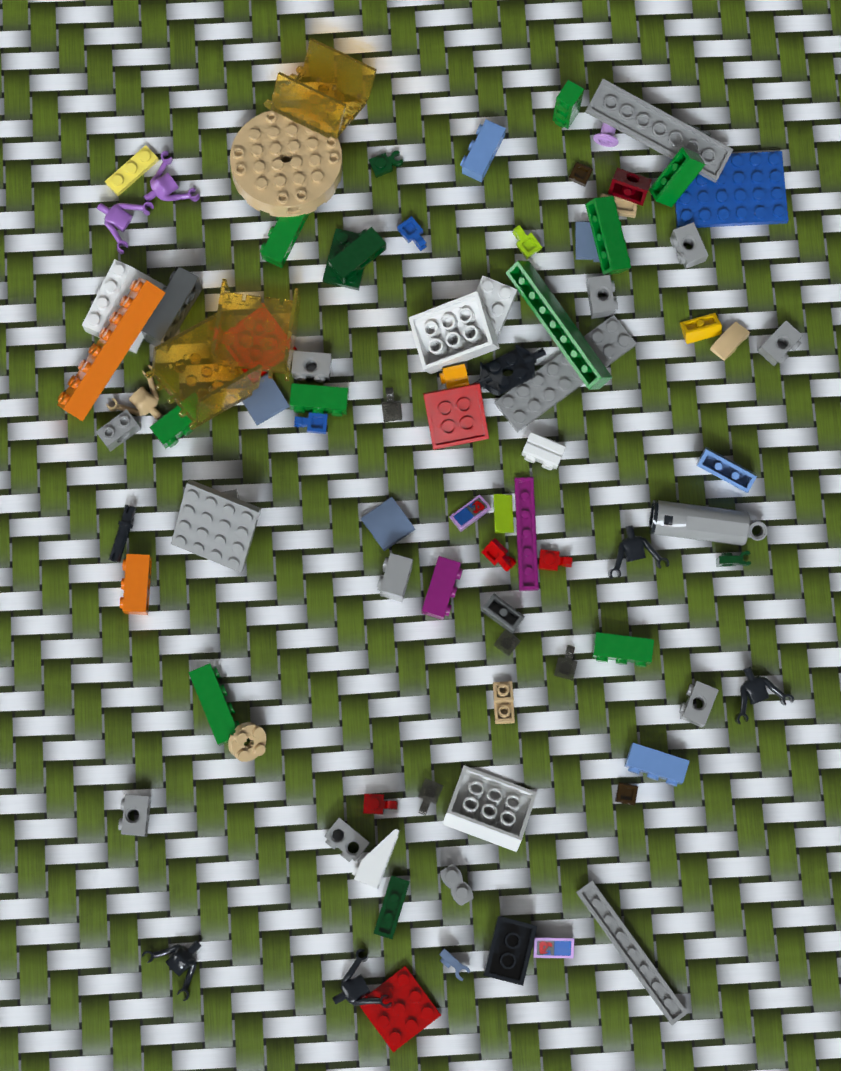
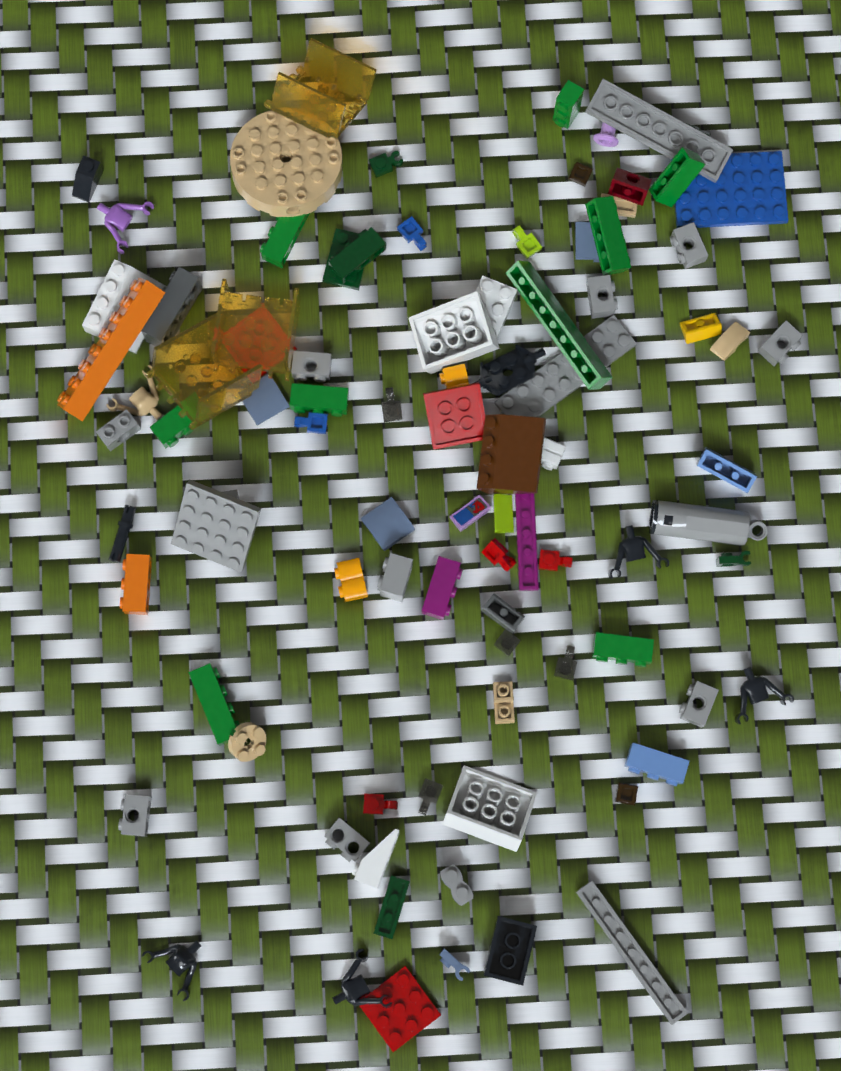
light yellow plate [105,145,159,196] -> none
medium lavender piece [143,151,200,202] -> none
medium blue brick [460,119,506,182] -> none
slope [534,937,574,958] -> none
none -> black slope [72,156,104,203]
none -> light orange brick [334,558,368,602]
none -> reddish brown slope [476,414,546,494]

